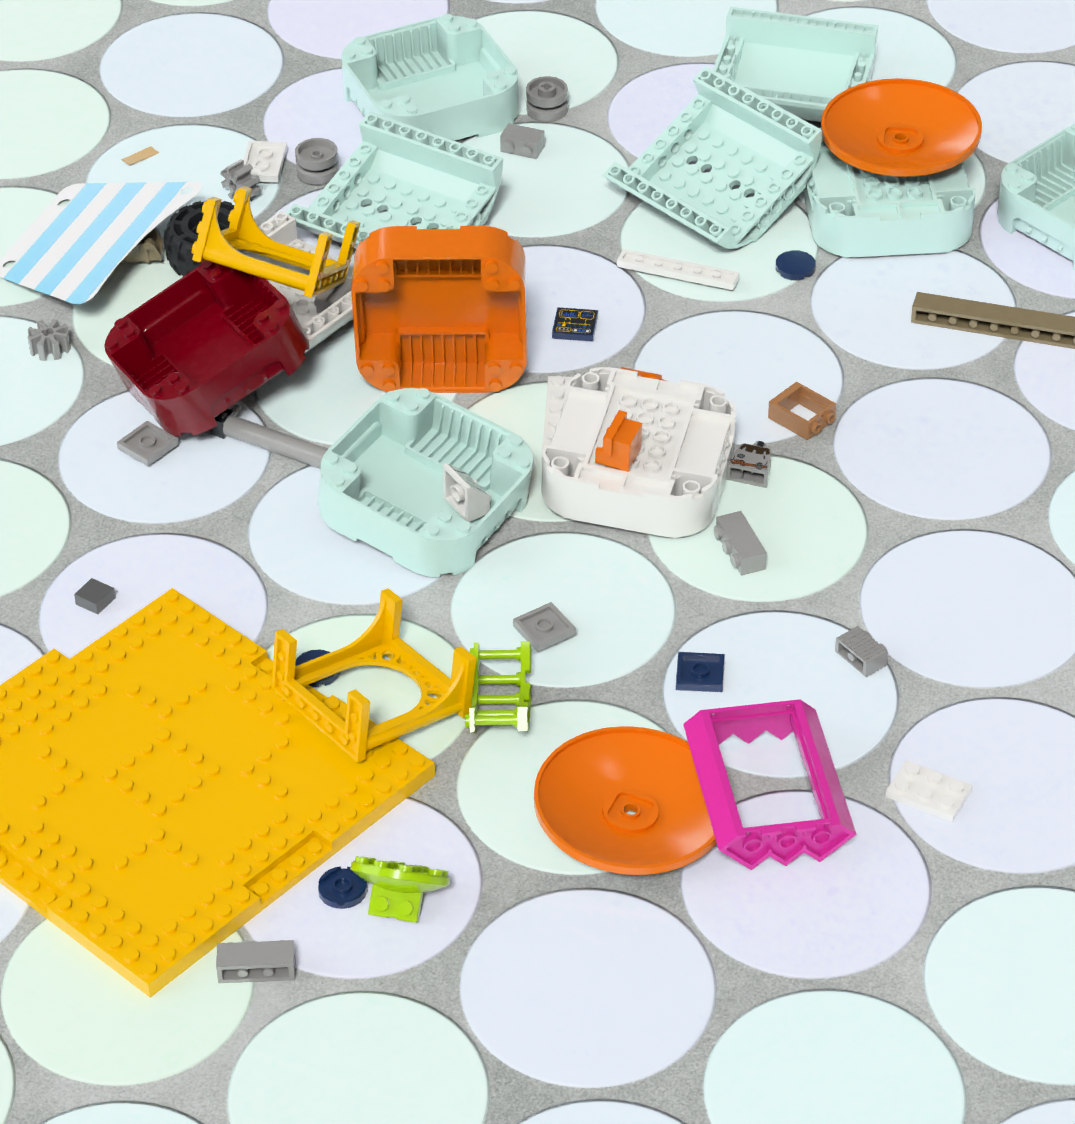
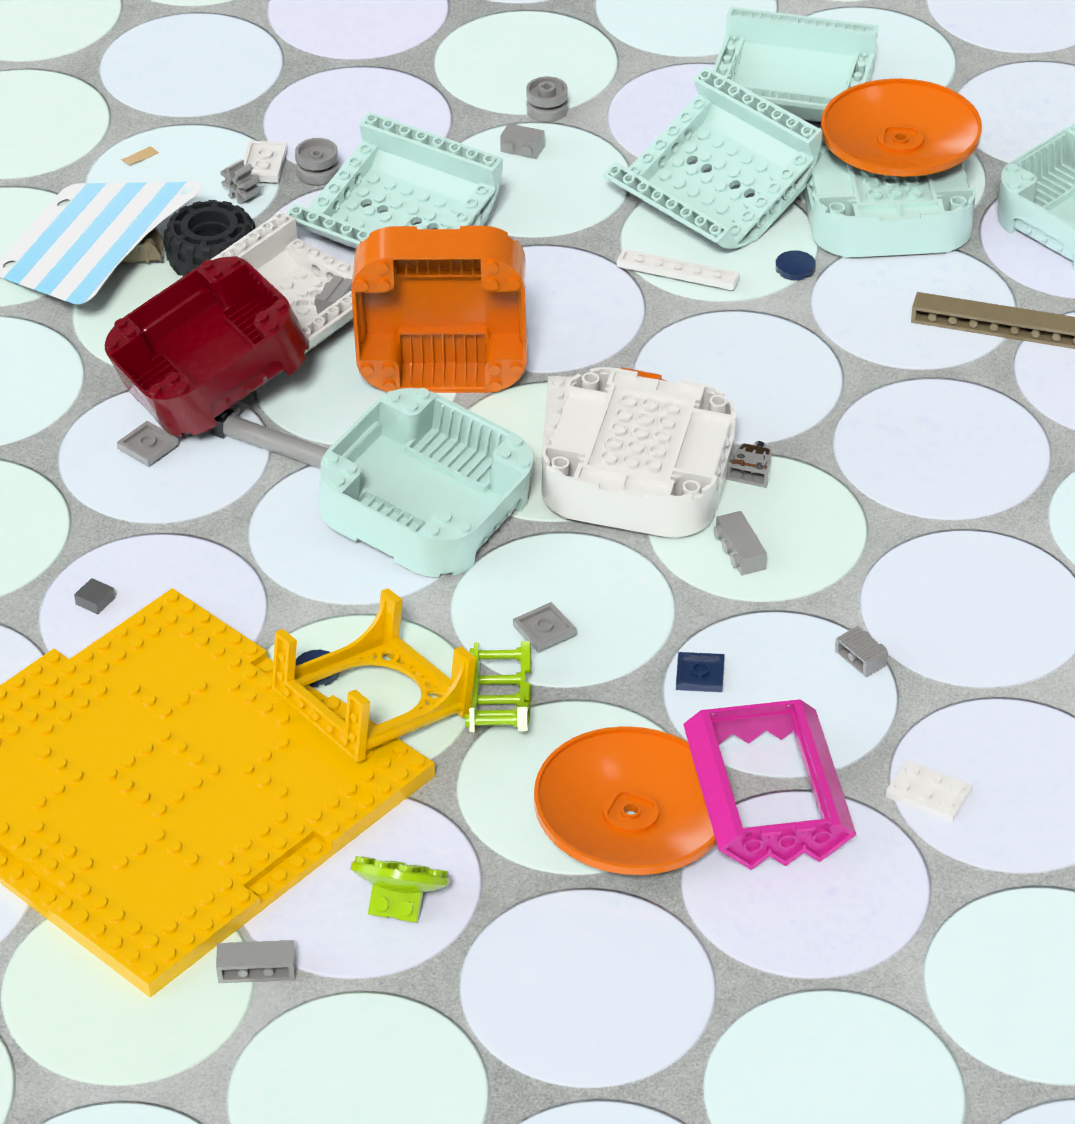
light grey gear [27,319,70,361] -> none
yellow arch [192,186,361,298] -> none
dark blue tile [318,866,368,909] -> none
light aqua container [341,14,519,141] -> none
white slope [443,463,491,522] -> none
tile [552,307,598,341] -> none
orange plate [595,410,642,472] -> none
medium nougat window [768,381,836,440] -> none

